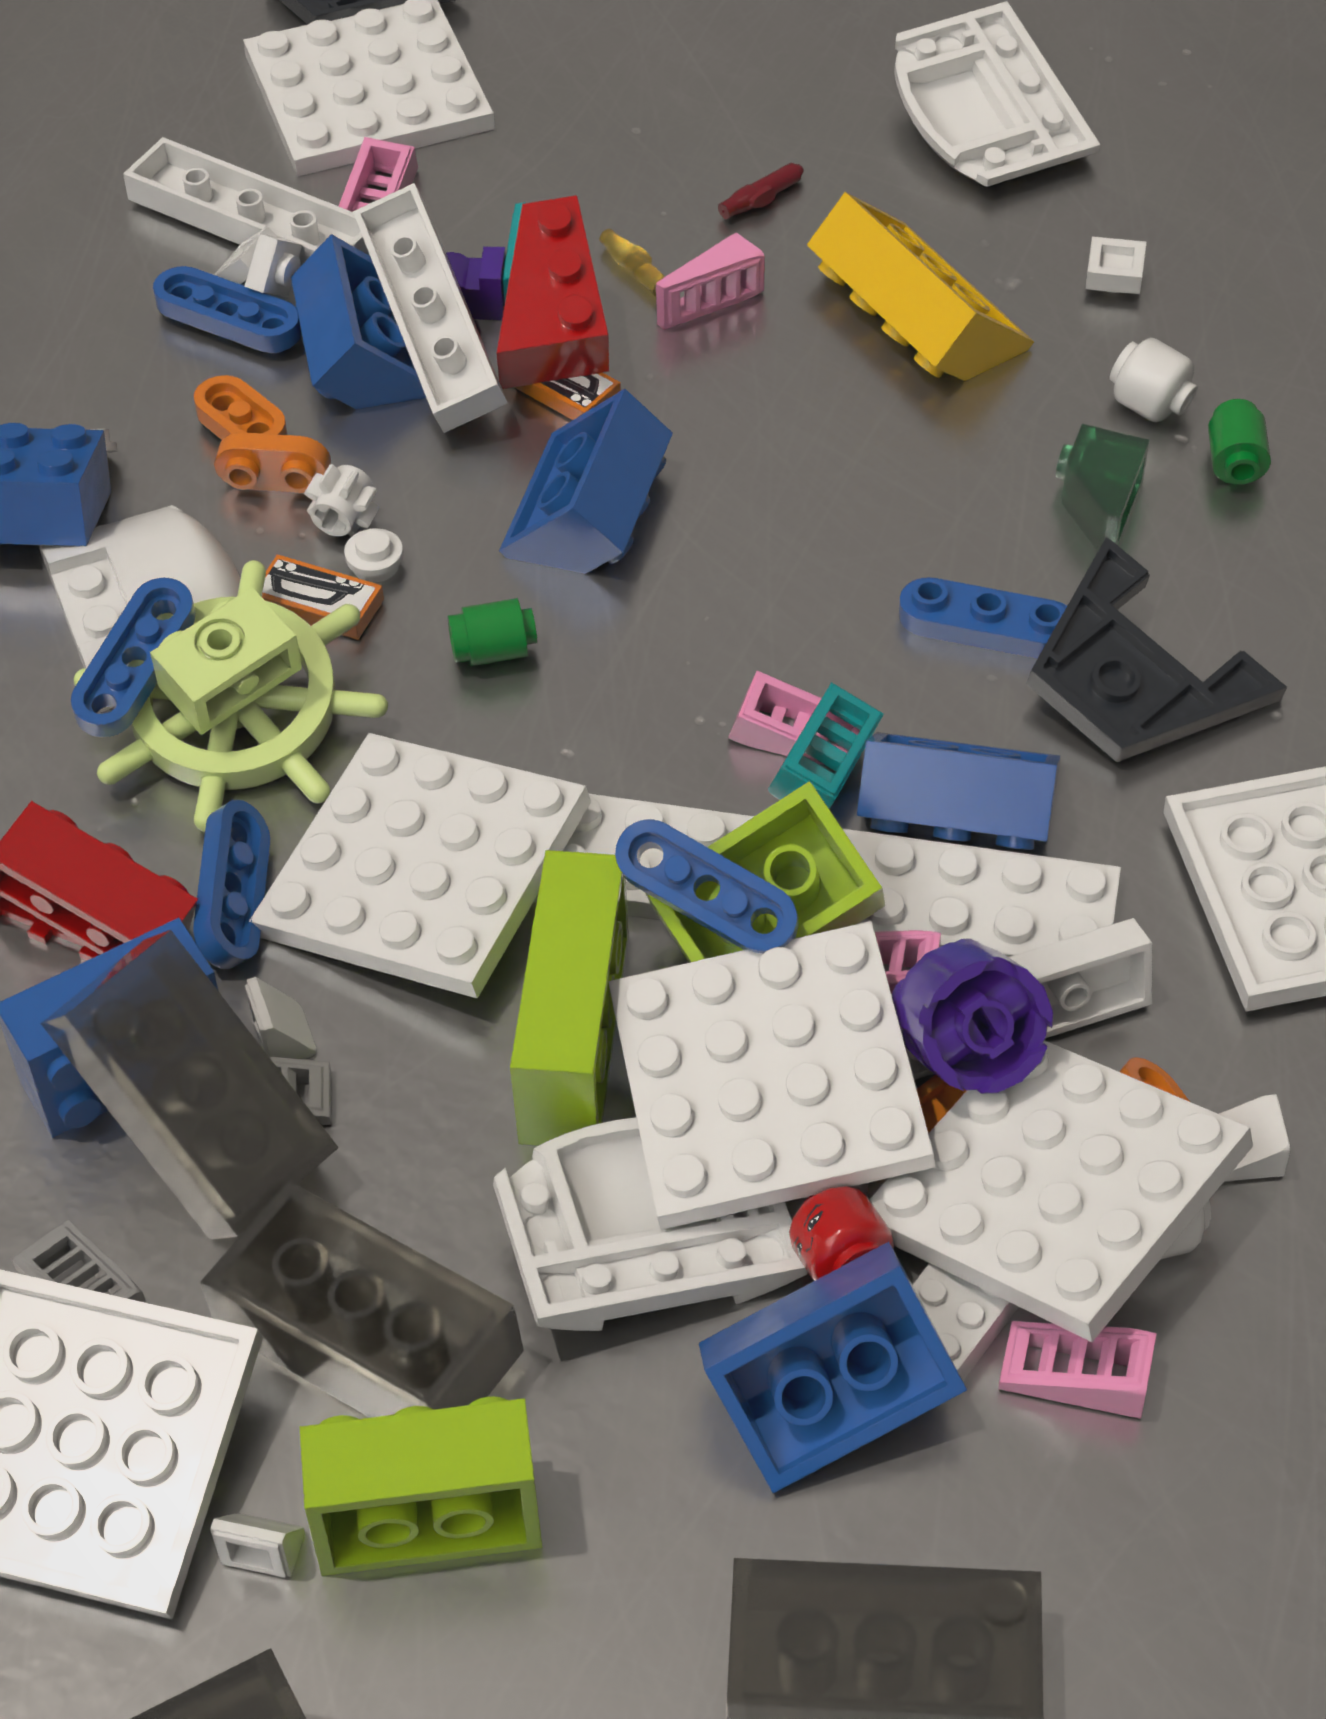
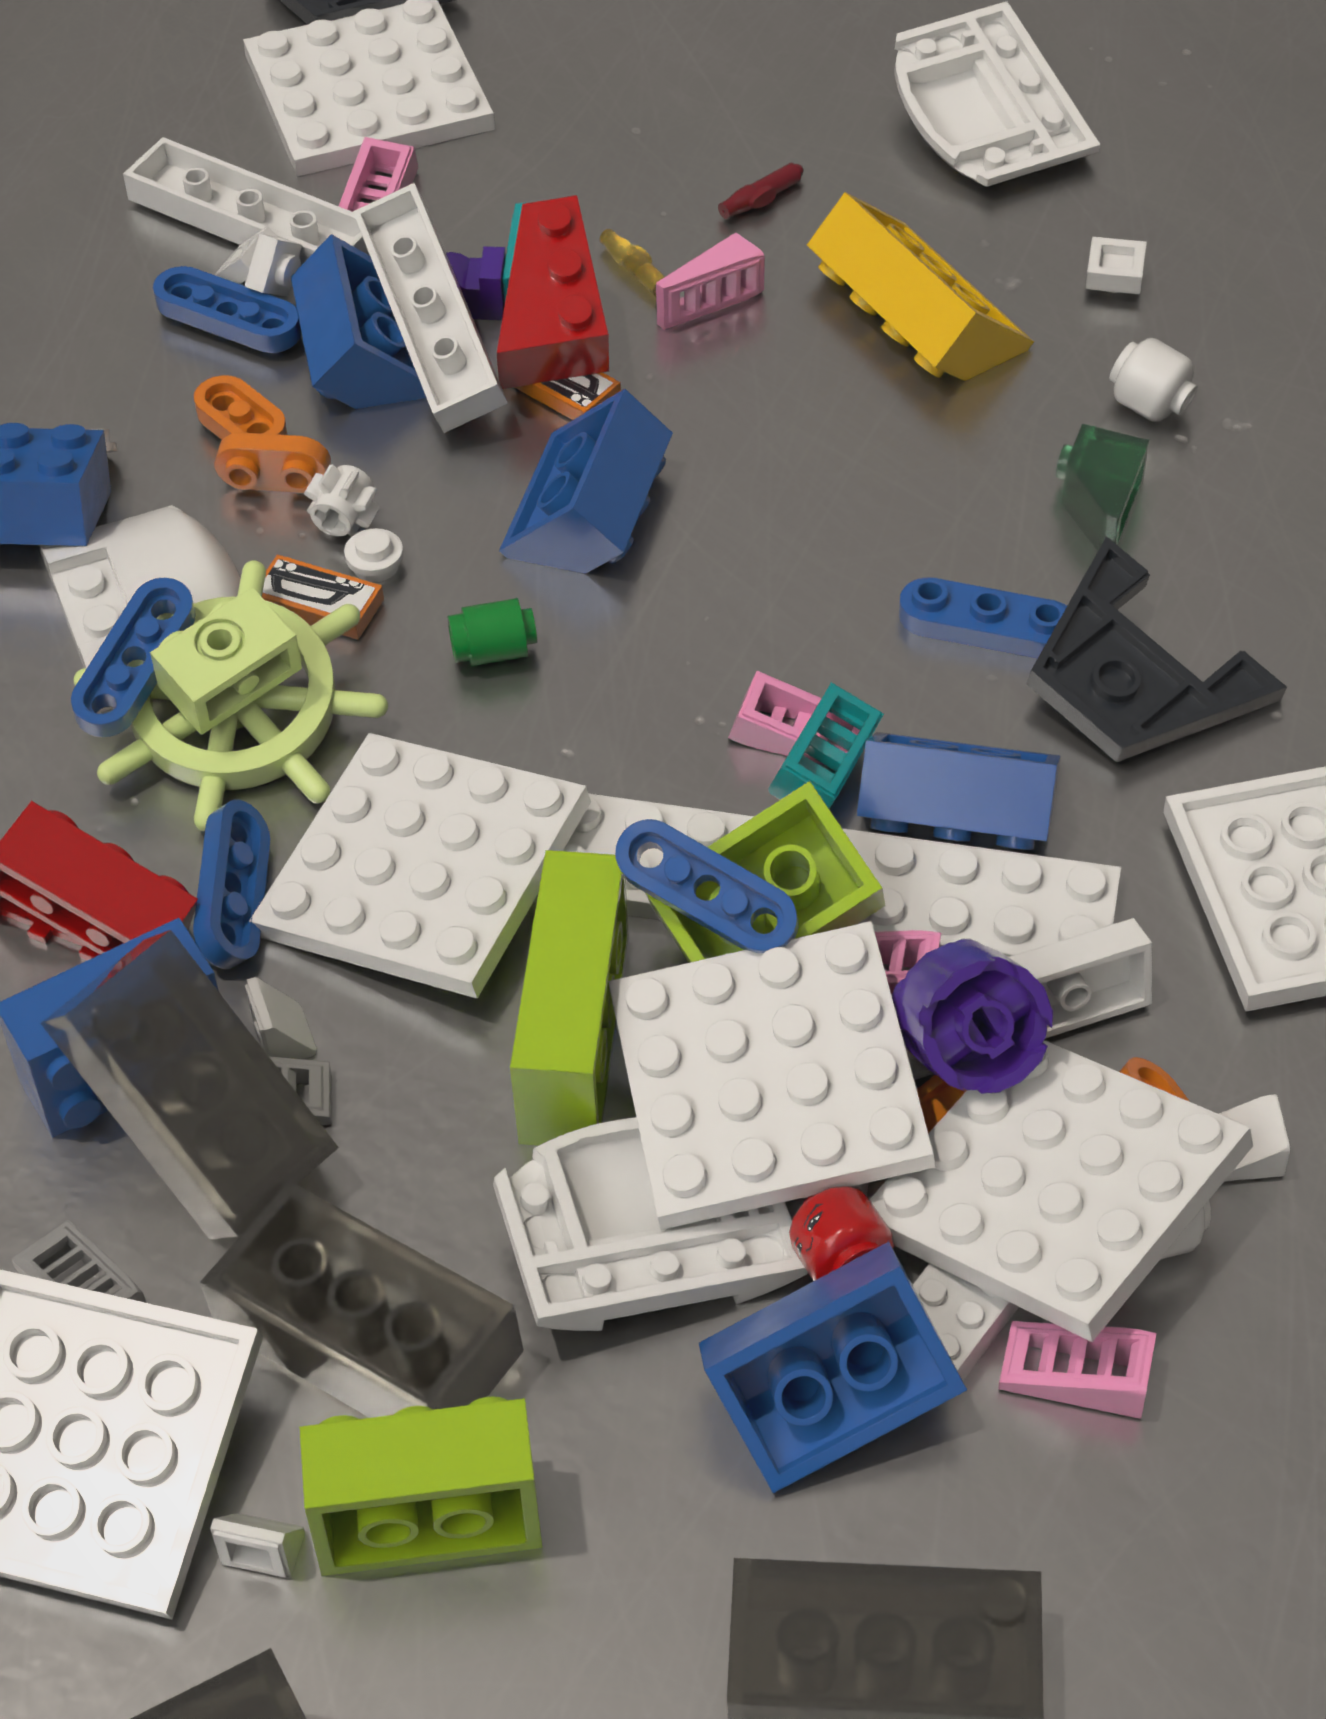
green brick [1208,399,1271,484] -> none

